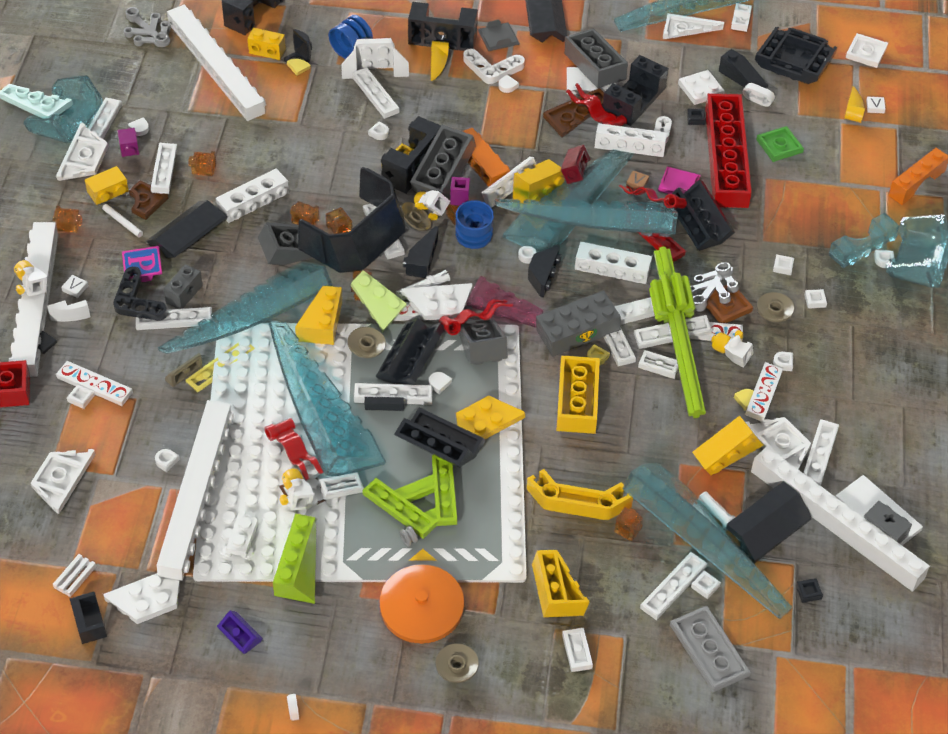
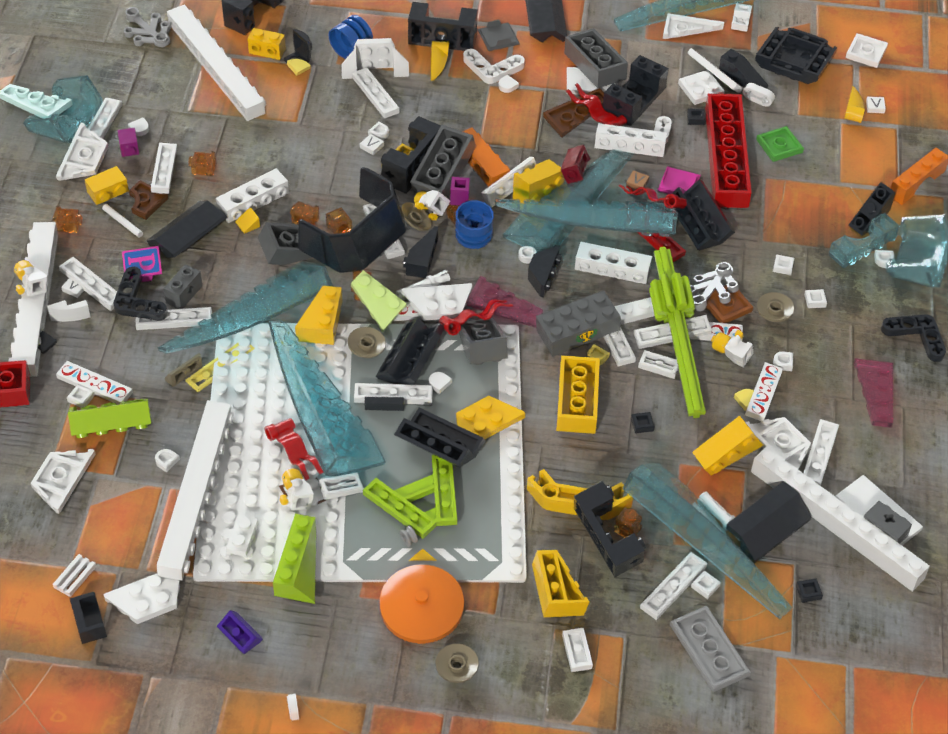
none -> white tile [59,257,117,311]
none -> lime wedge [68,398,151,438]
none -> yellow slope [235,208,260,234]
none -> white tile [360,134,384,155]
none -> black plate [574,481,646,578]
none -> black tile [631,412,655,434]
none -> white tile [688,48,744,93]
none -> black slope [849,182,895,236]
none -> clear pink wing [854,358,893,428]
none -> black beam [881,314,946,362]

